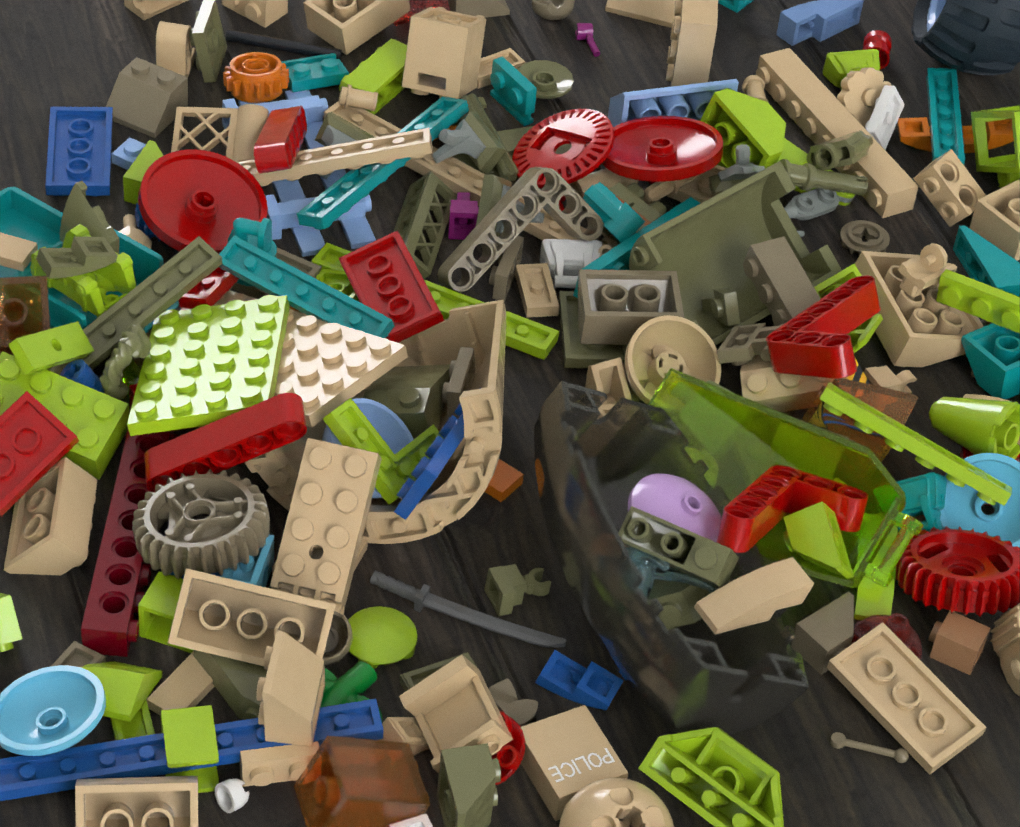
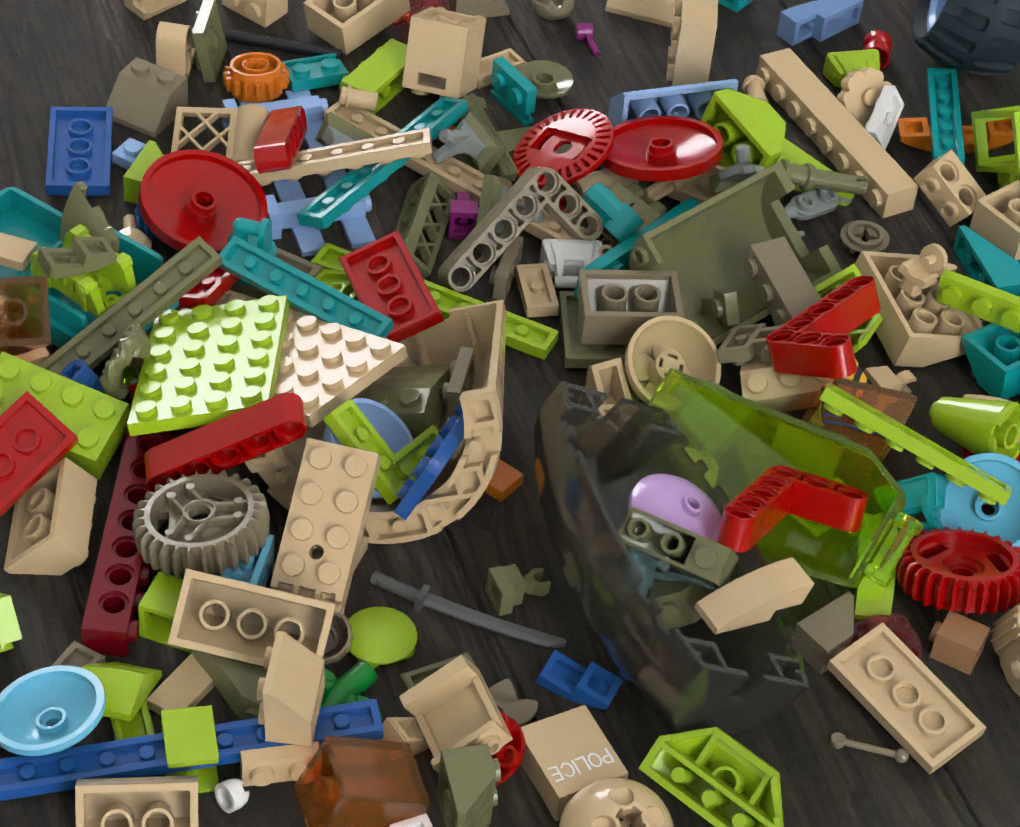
lime tile [8,321,95,375] -> none
lime slope [783,501,854,579] -> none
olive rock [807,130,873,170] -> none

